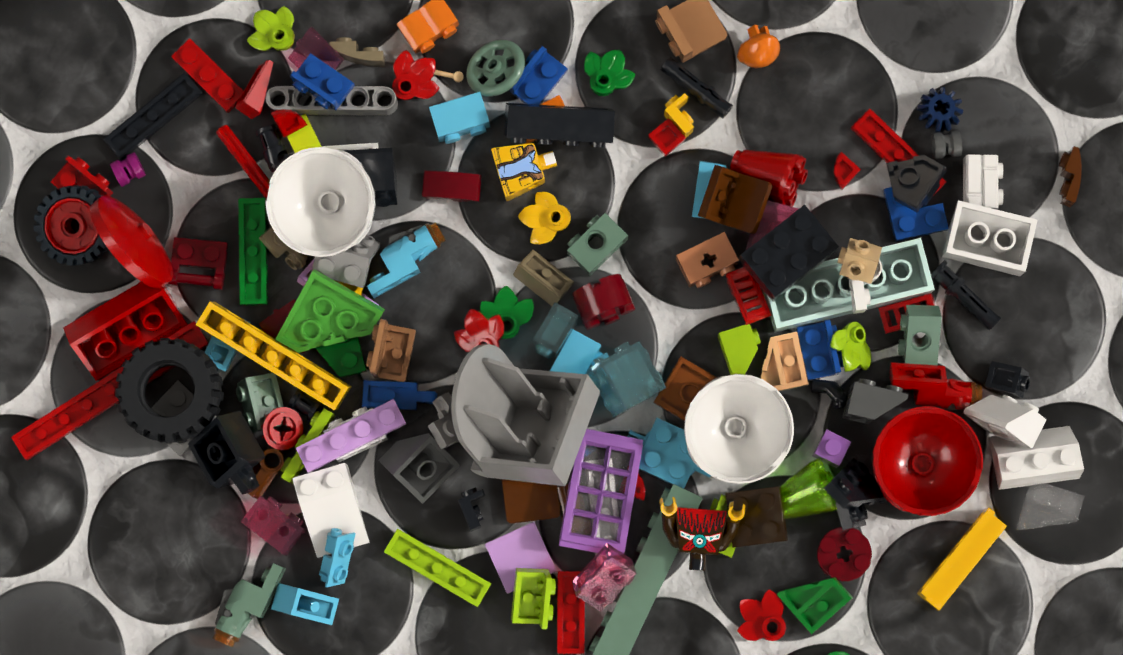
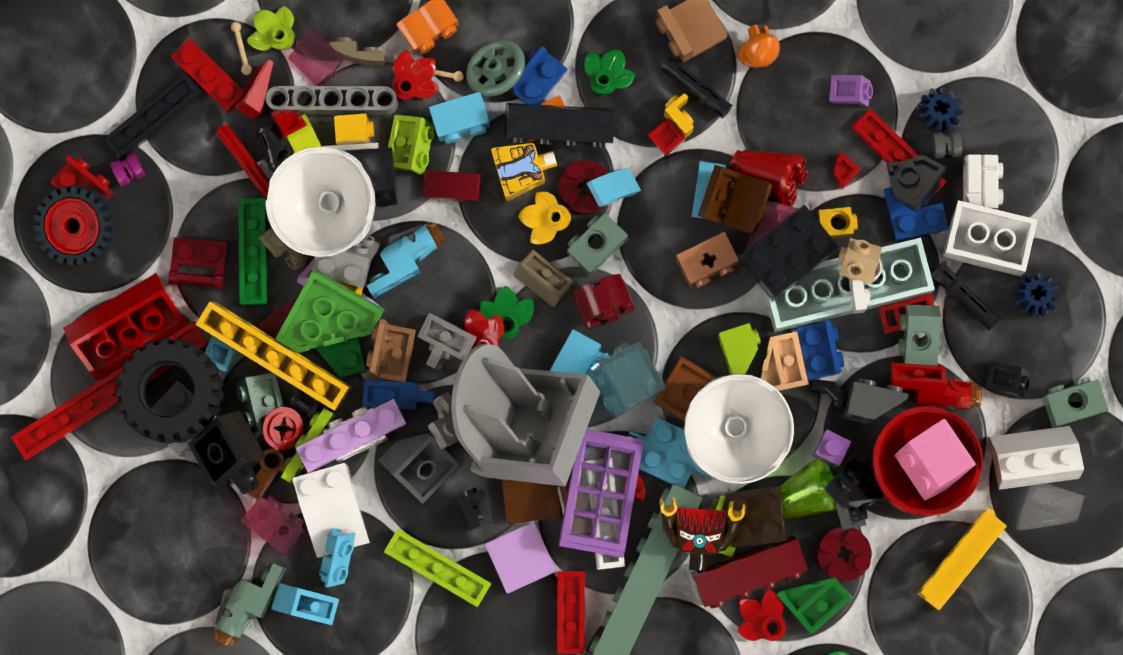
red dish [90,195,173,289] -> none
blue bracket [290,53,355,111] -> none
lime bracket [511,568,556,629] -> none
clear light blue hips [533,302,579,360] -> none
clear pink brick [572,543,637,612] -> none
red slope [726,267,771,325] -> none
lime plate [830,322,871,372] -> none
white slope [963,395,1046,449] -> none
reddish brown slope [1059,146,1082,207] -> none
none -> tan hinge [231,22,252,76]
none -> yellow brick [334,114,374,145]
none -> lime bracket [388,115,434,175]
none -> light grey hinge [417,313,477,370]
none -> dark red plate [559,160,608,215]
none -> medium azure slope [587,167,641,207]
none -> dark red brick [691,535,808,608]
none -> yellow brick [816,207,858,239]
none -> medium lavender bracket [829,75,873,107]
none -> bright pink slope [894,419,976,501]
none -> dark blue gear [1013,272,1060,318]
none -> sand green brick [1042,377,1109,428]

